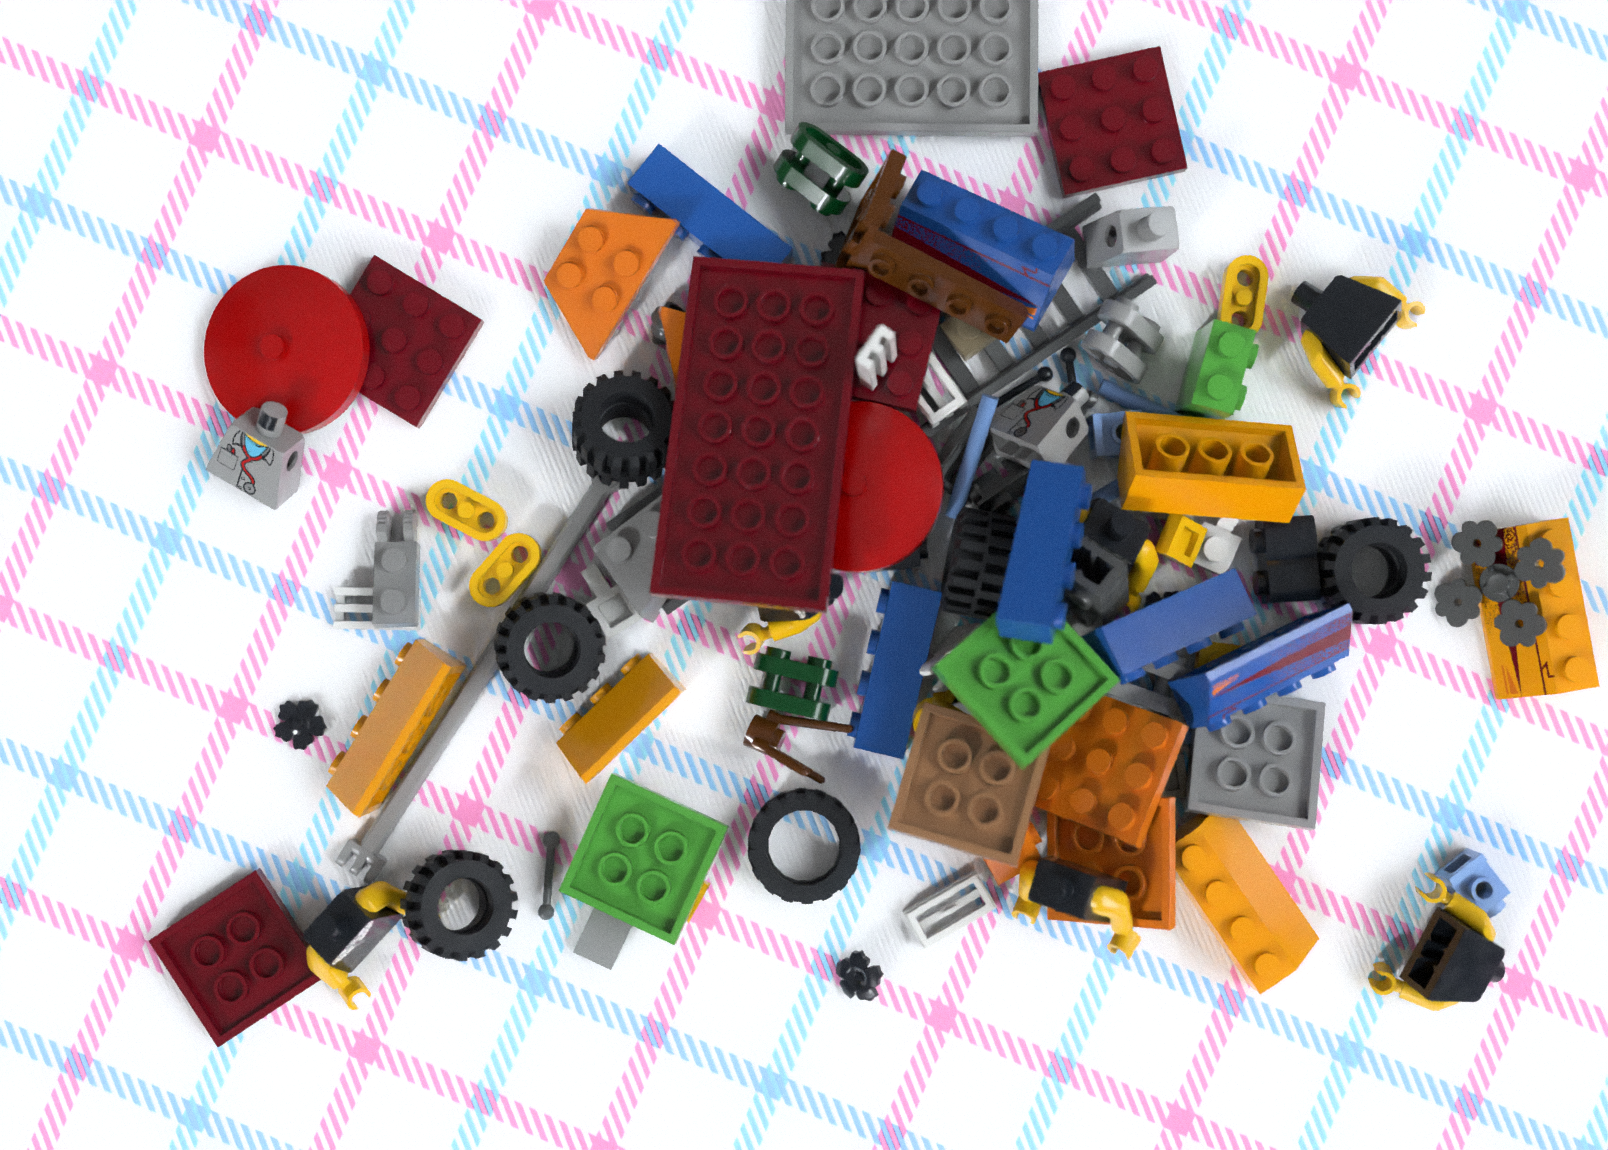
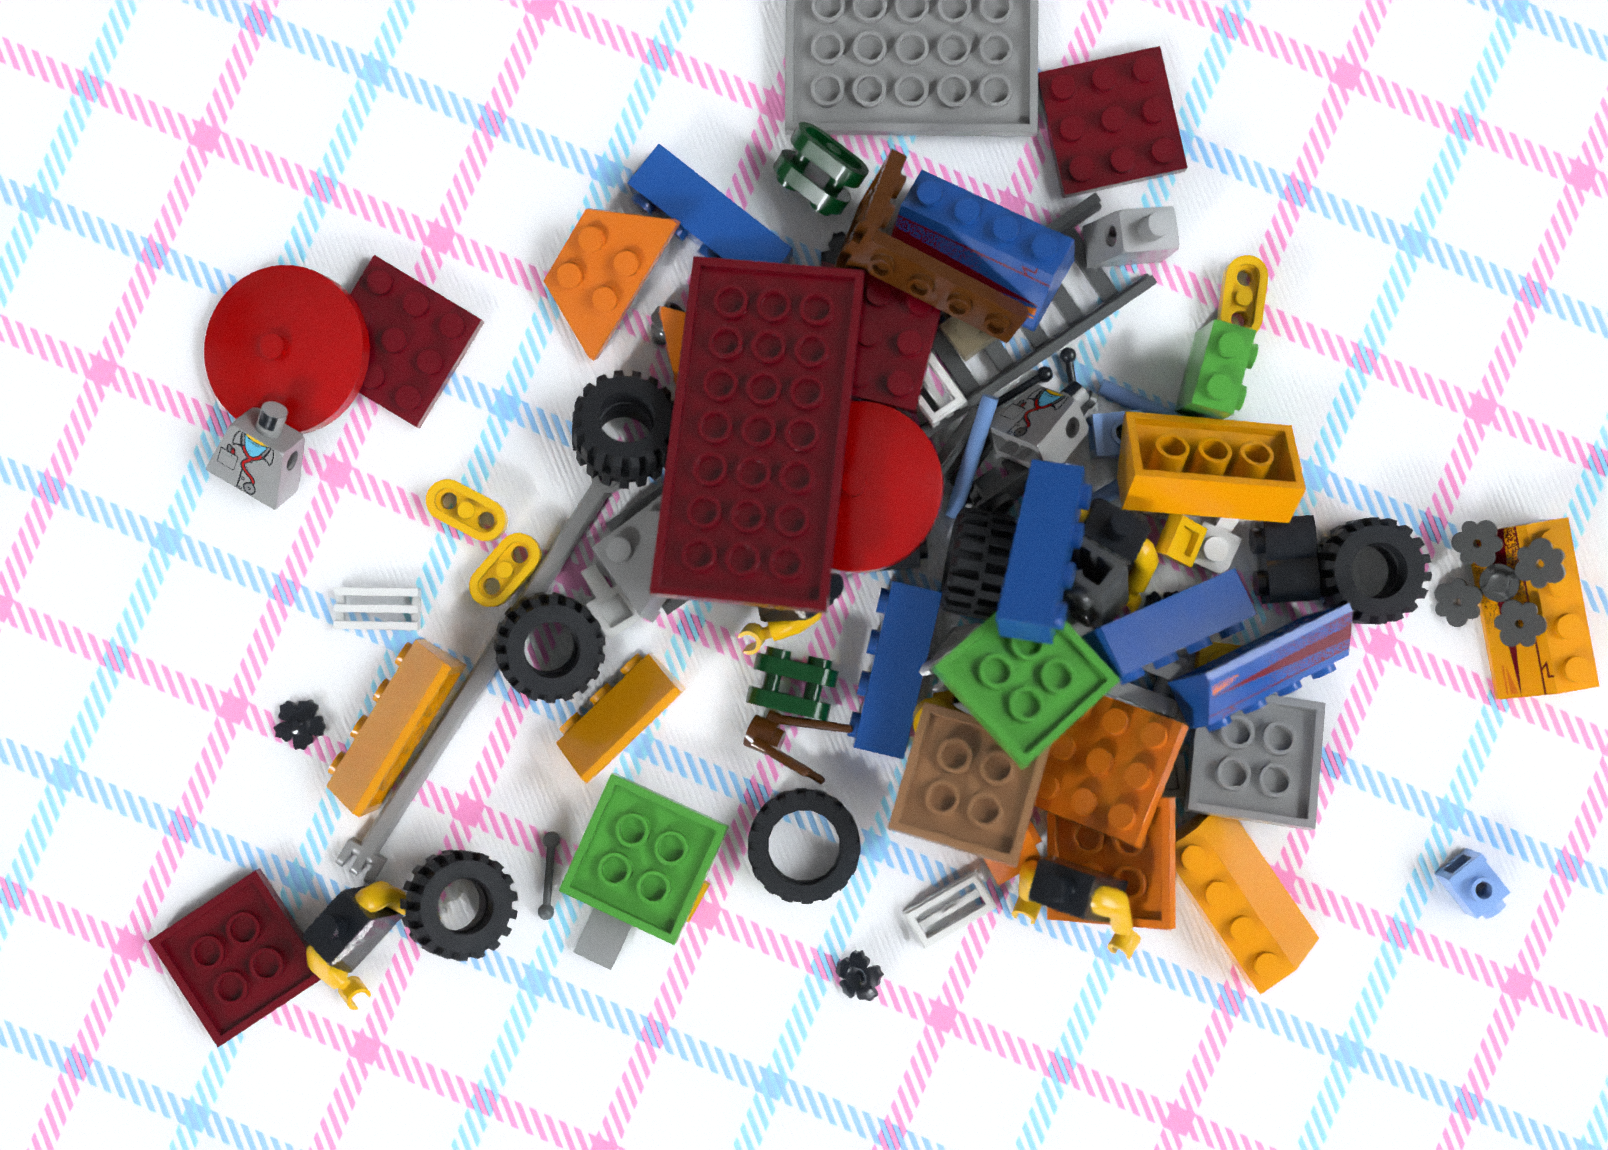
light grey hinge [372,510,420,628] -> none
white tile [855,324,897,391] -> none
light grey brick [1080,296,1164,384] -> none
black torso [1291,275,1426,409] -> none
black torso [1368,872,1505,1011] -> none

